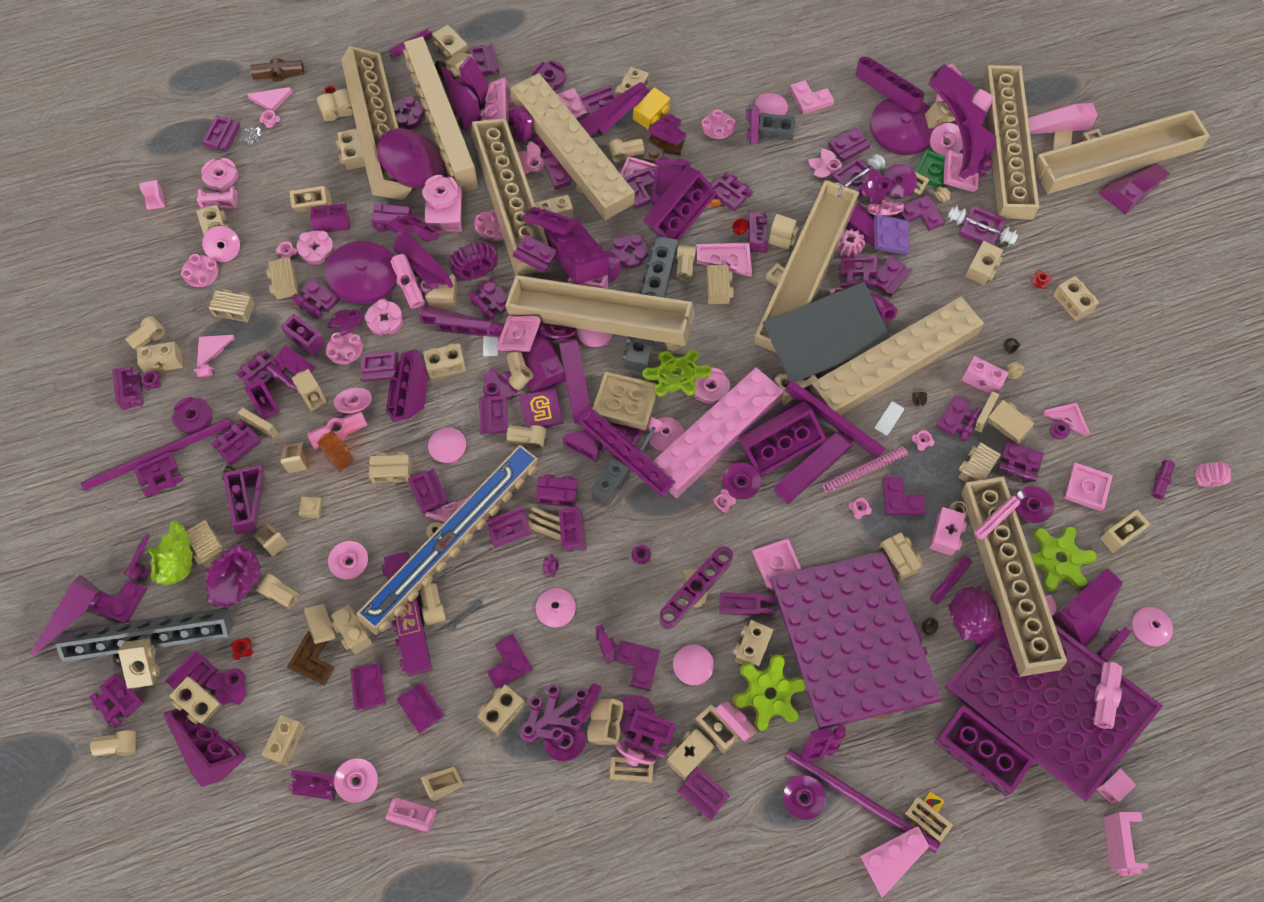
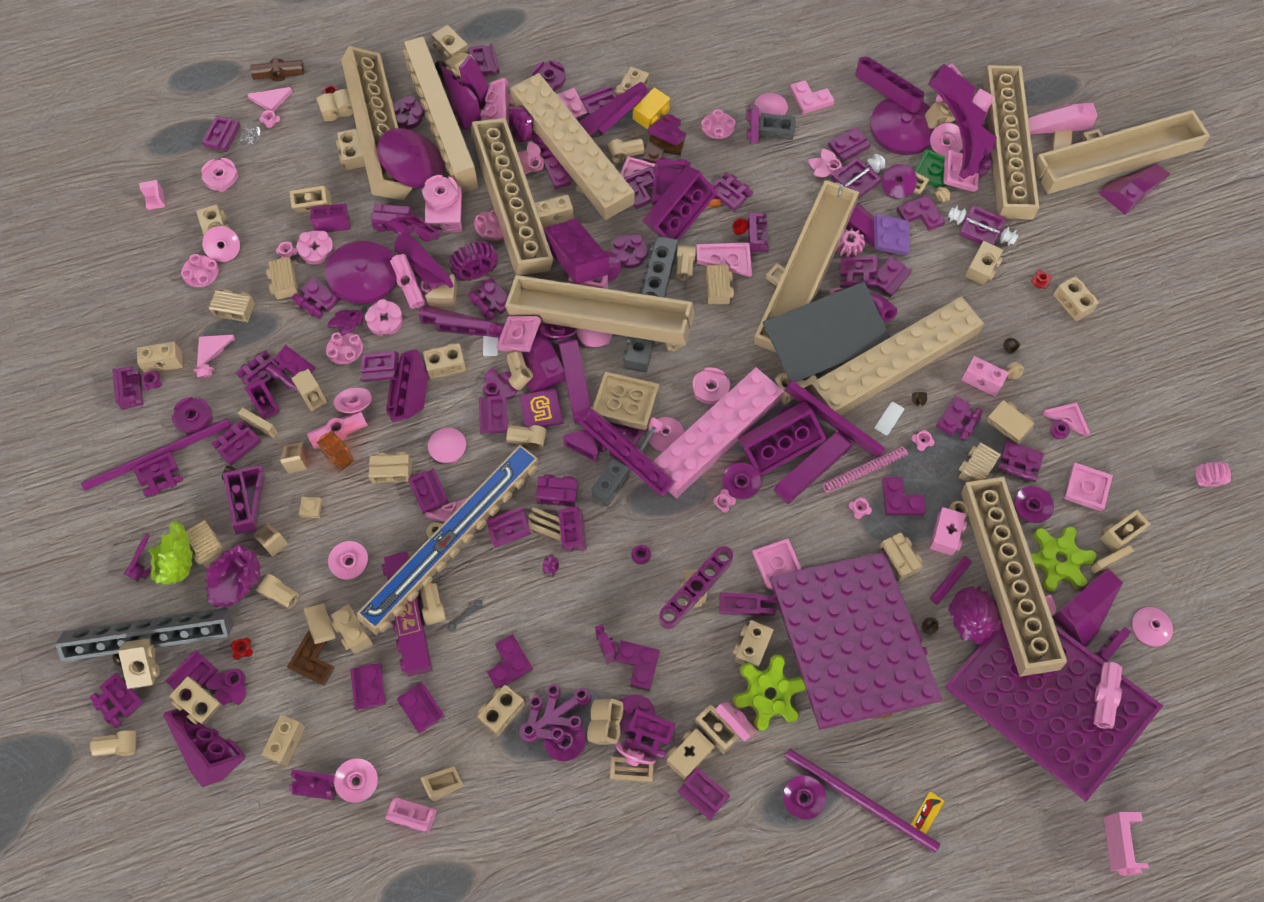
magenta wedge [30,575,99,656] -> none
magenta plate [89,580,147,623] -> none
tan piece [124,316,166,352] -> none
bright pink hinge [197,186,238,210] -> none
magenta brick [281,313,326,356] -> none
magenta axle [388,29,432,59] -> none
magenta plate [513,234,558,273] -> none
magenta hinge [523,207,575,235] -> none
bright pink dish [536,588,576,628] -> none
magenta axle [575,683,602,723] -> none
lime plate [642,350,712,397] -> none
bright pink dish [673,645,714,686] -> none
tan brick [769,214,799,250] -> none
magenta plate [800,725,846,762] -> none
magenta plate [858,170,892,204] -> none
bright pink wing [860,826,929,898] -> none
bright pink dish [868,200,904,216] -> none
tan tile [904,797,953,843] -> none
magenta brick [934,705,1035,797] -> none
tan tile [974,391,1000,433] -> none
bright pink axle [974,496,1020,540] -> none
bright pink panel [1097,768,1136,805] -> none
magenta pin [1151,460,1175,499] -> none
none -> tan tile [1090,545,1134,574]

